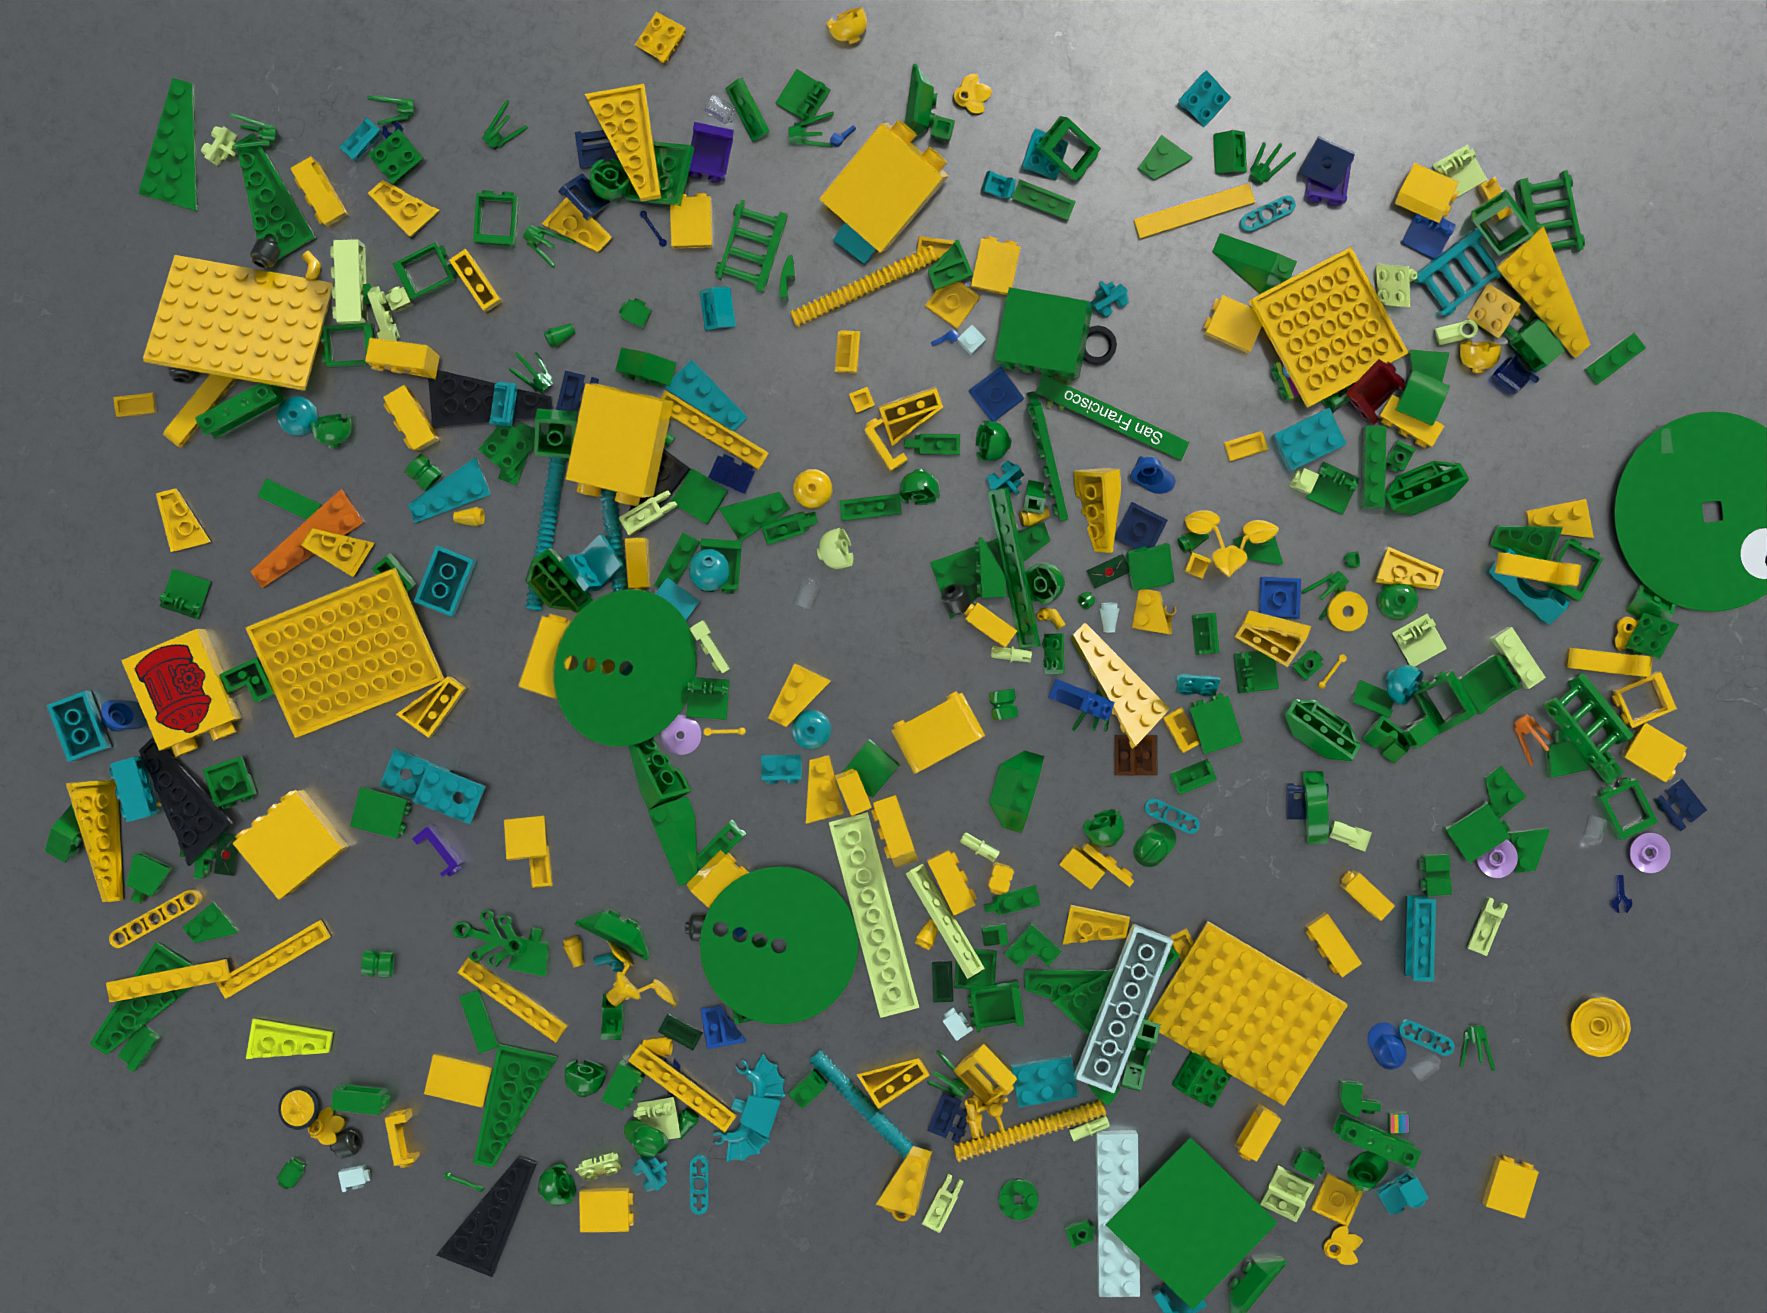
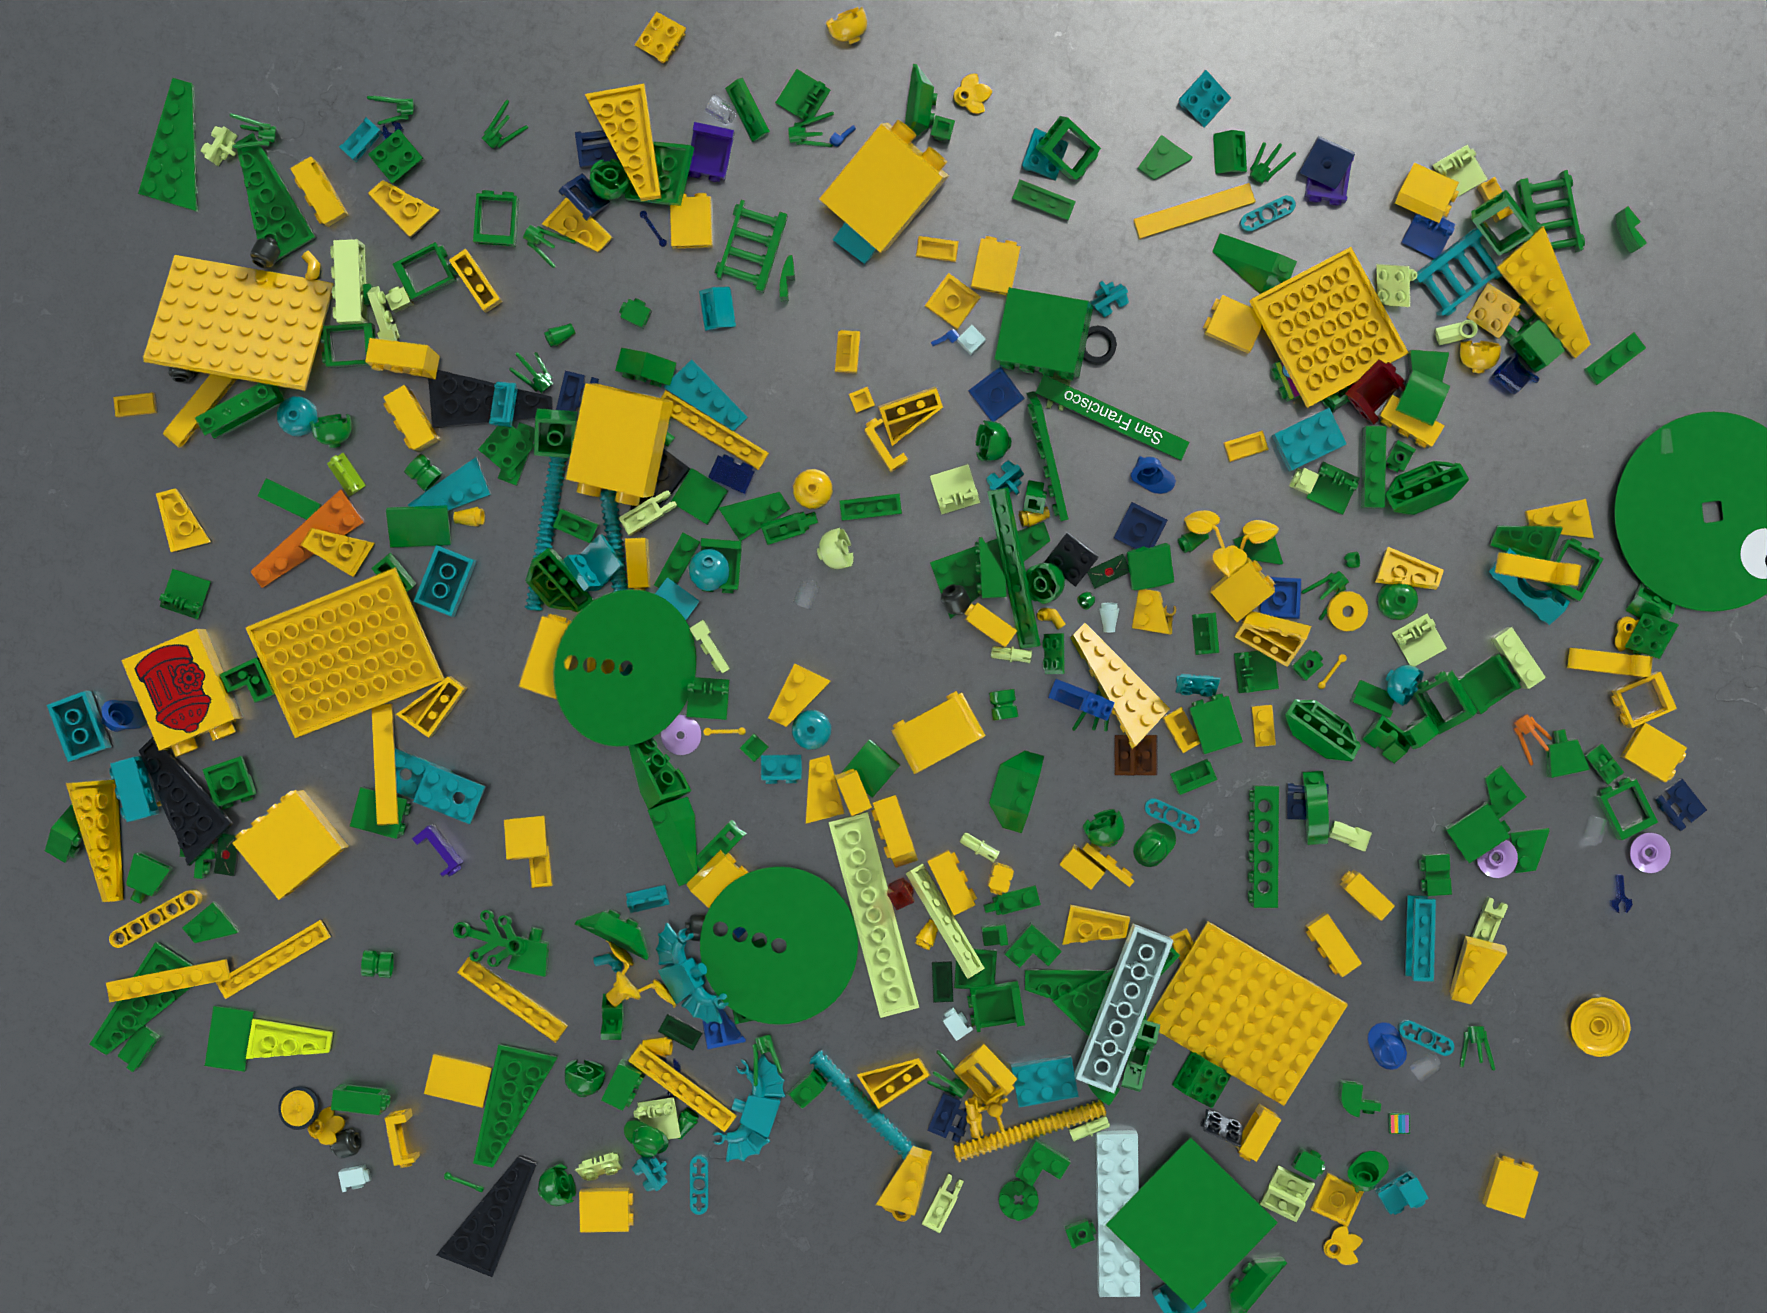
green brick [276,1158,305,1189] -> none
green tile [459,989,498,1054] -> none
yellow cone [562,936,584,967] -> none
yellow piece [790,245,938,327] -> none
green cylinder [899,469,940,505] -> none
green hinge [904,433,960,455] -> none
green wing [928,239,973,291] -> none
teal bracket [981,171,1016,198] -> none
yellow wedge [1073,468,1121,553] -> none
yellow panel [1183,552,1211,579] -> none
green fence [1332,1112,1422,1170] -> none
green fence [1543,672,1634,768] -> none
none -> green tile [205,1005,255,1072]
none -> lime hinge [327,452,366,497]
none -> yellow tile [371,704,399,826]
none -> green tile [386,505,451,548]
none -> green panel [553,508,600,543]
none -> teal hinge [626,885,670,913]
none -> teal torso [656,923,728,1024]
none -> green panel [740,733,769,762]
none -> green plant [752,1035,783,1086]
none -> clear red brick [887,877,914,910]
none -> yellowish green hinge [930,464,980,514]
none -> green brick [1014,1138,1071,1186]
none -> black hinge [1044,533,1099,587]
none -> black hinge [1200,1109,1243,1147]
none -> yellow brick [1211,557,1275,622]
none -> green brick [1248,785,1279,908]
none -> yellow plate [1251,705,1276,747]
none -> yellow wedge [1449,936,1508,1004]
none -> green slope [1615,206,1647,253]

